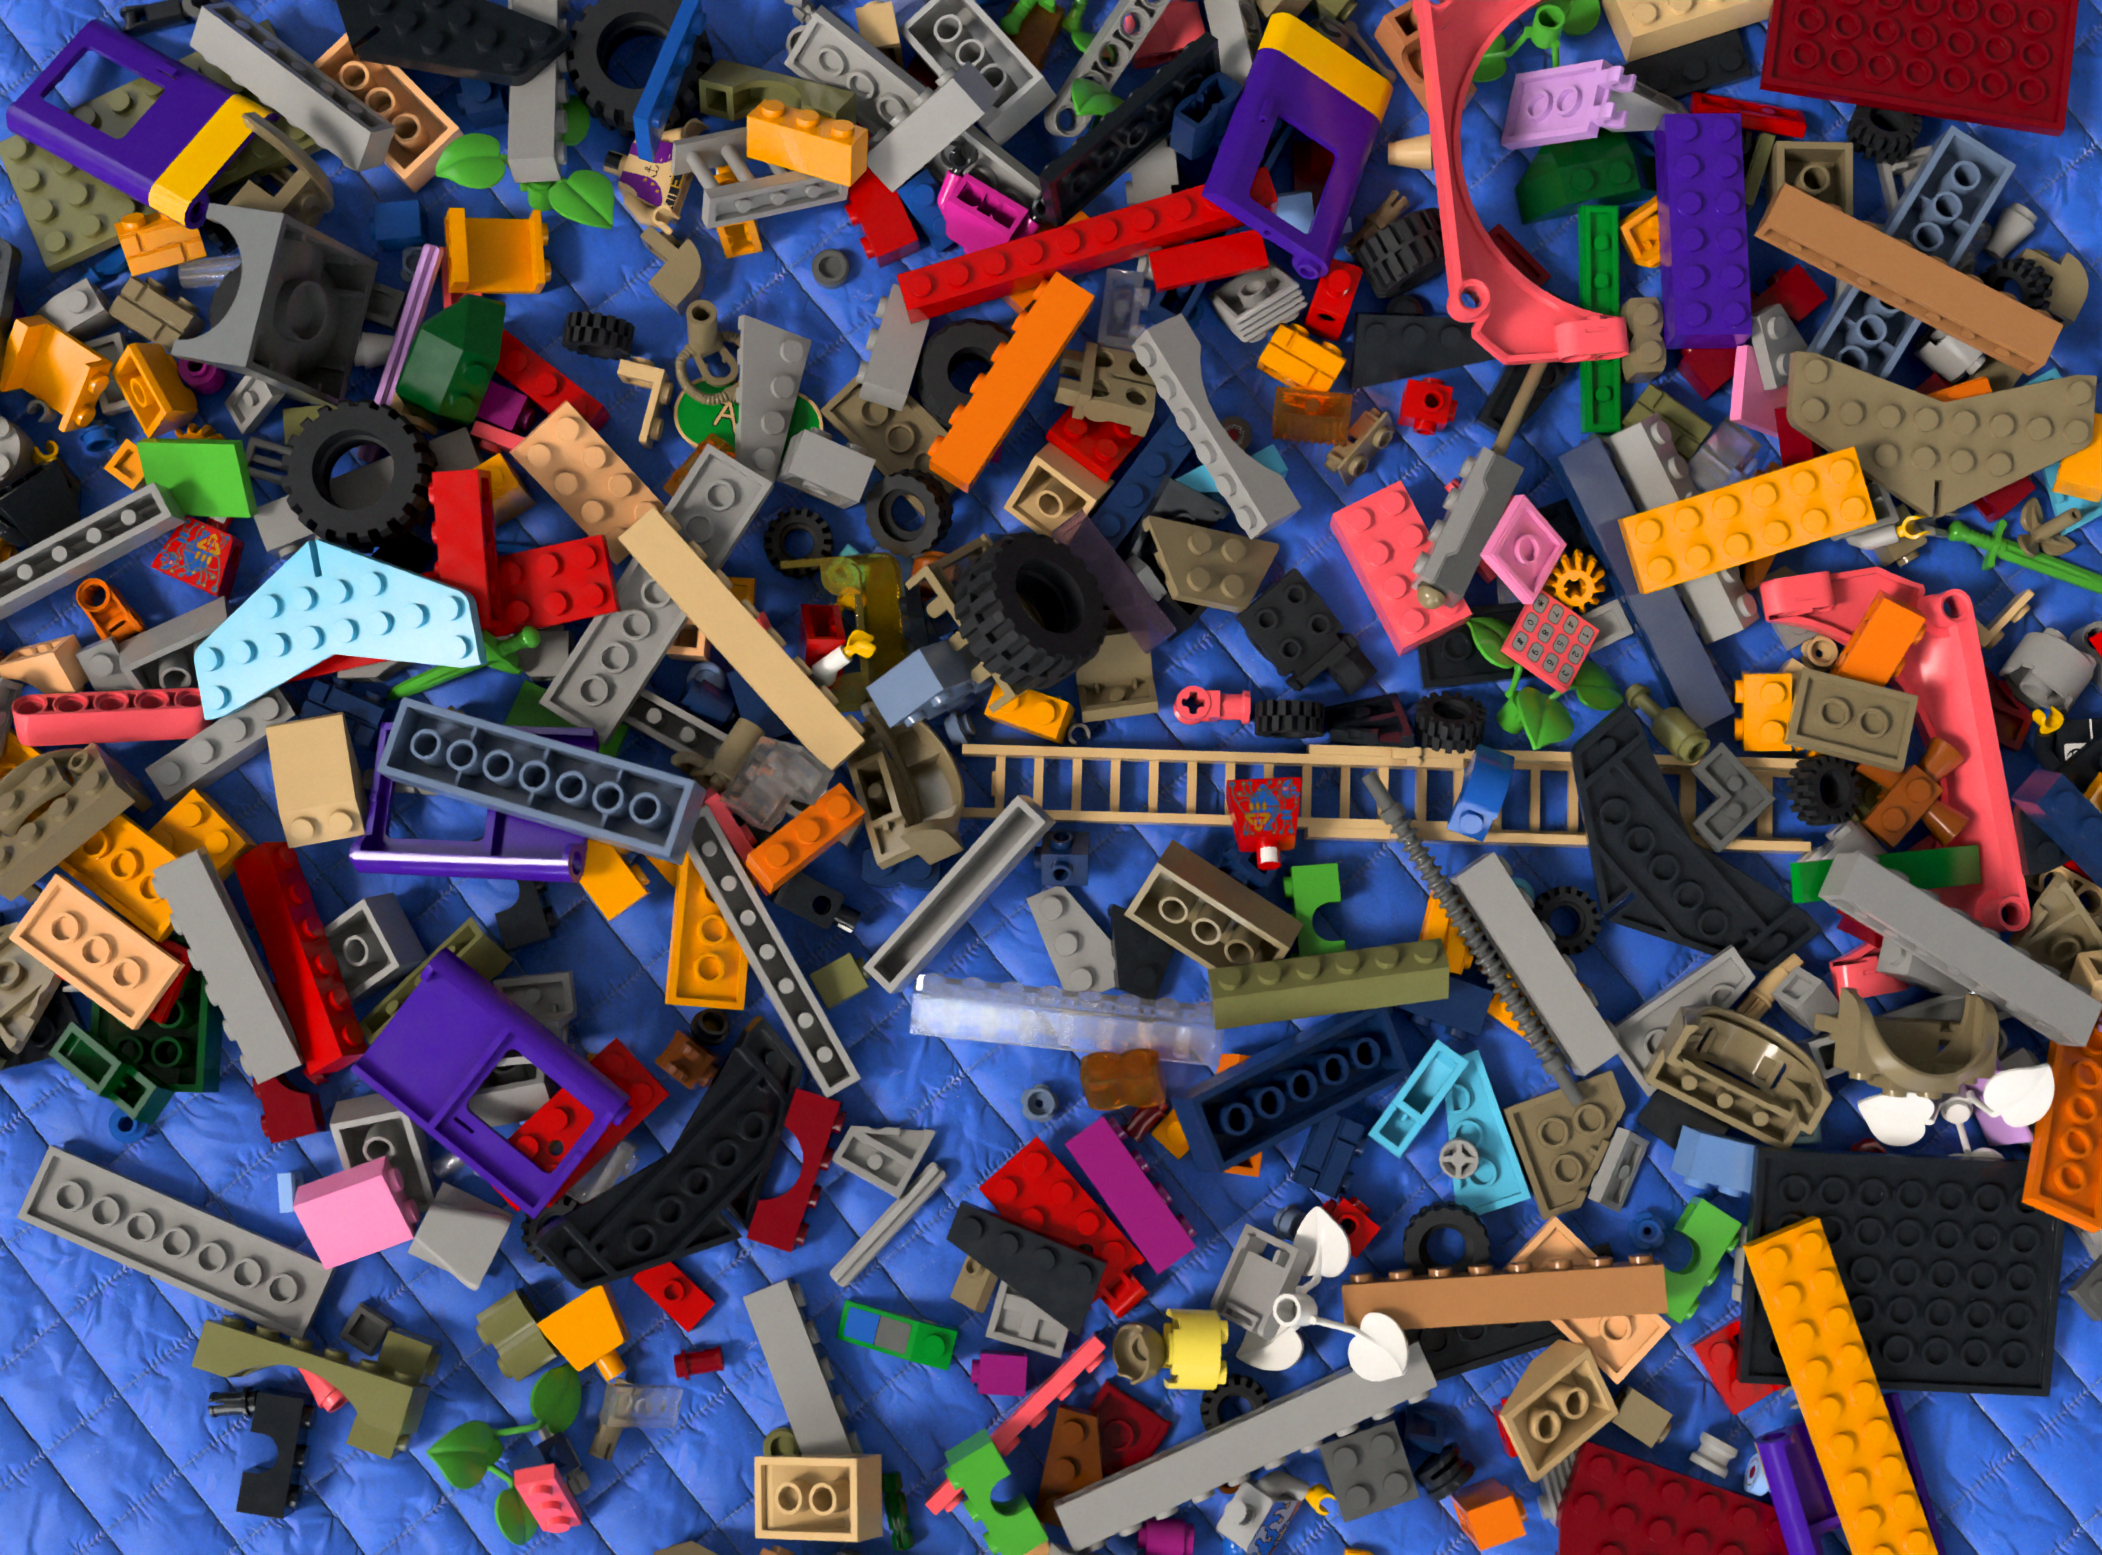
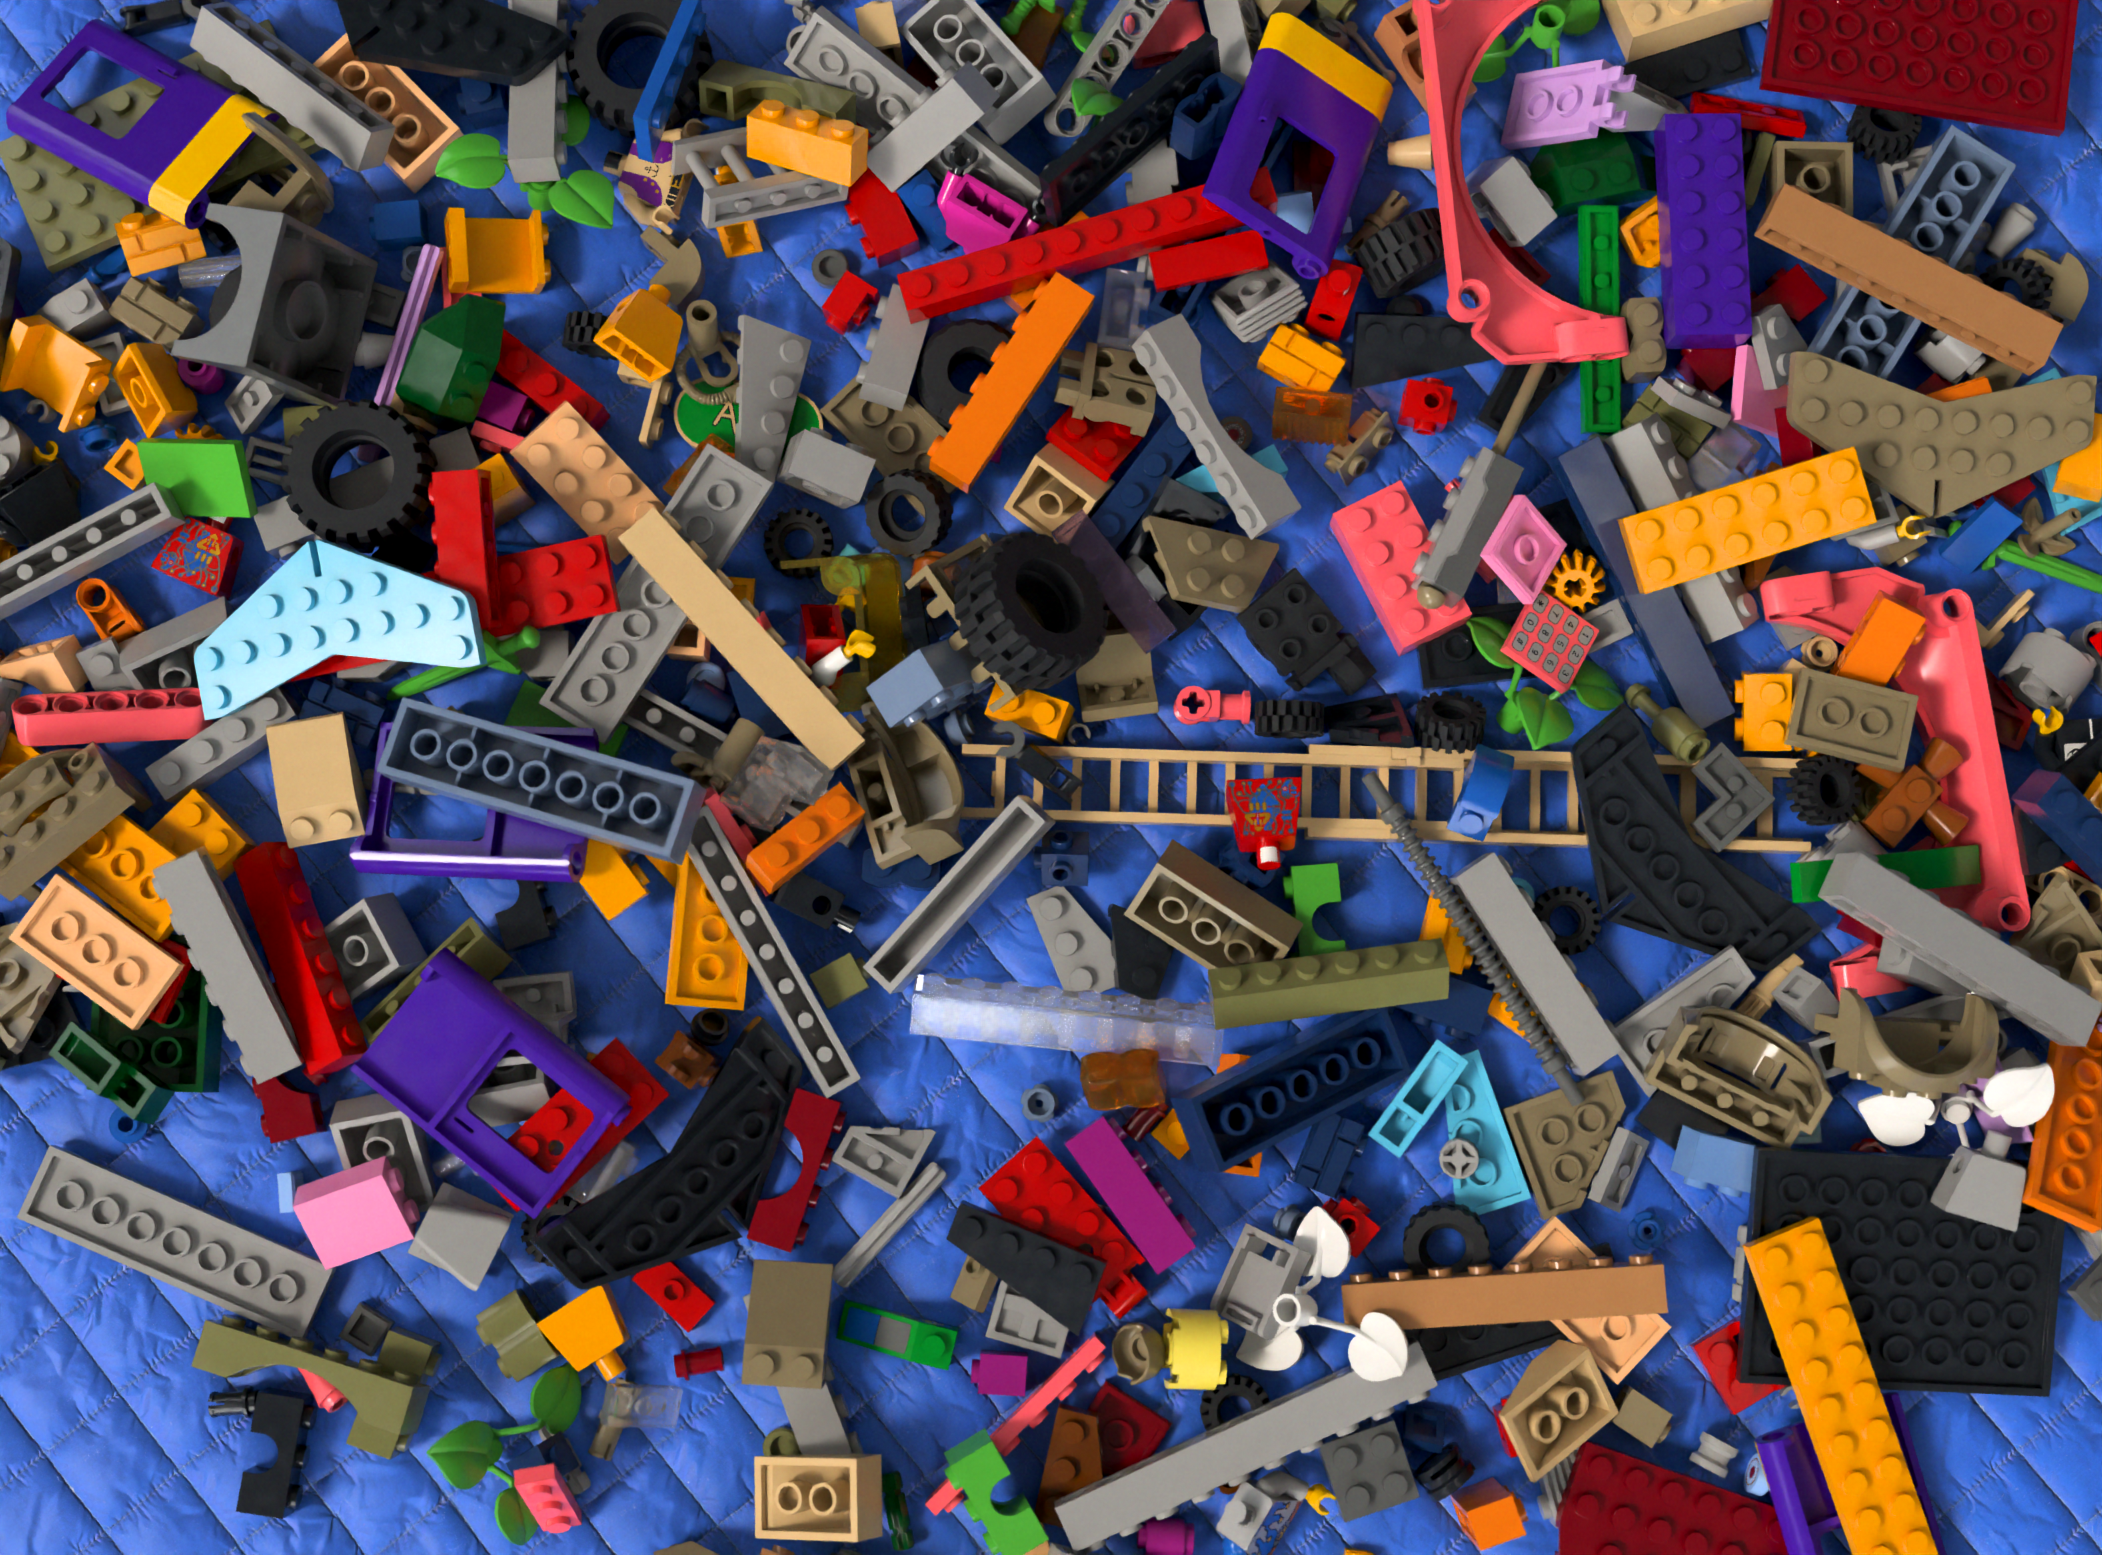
bright green arch [1661,1196,1742,1324] -> none
none -> light orange torso [593,284,683,383]
none -> dark tan slope [741,1259,834,1389]
none -> red brick [822,270,880,335]
none -> black piece [992,721,1085,804]
none -> light grey brick [1465,156,1558,247]
none -> light grey wing [1651,376,1732,429]
none -> light grey torso [1930,1130,2026,1232]
none -> blue tile [1938,495,2024,575]

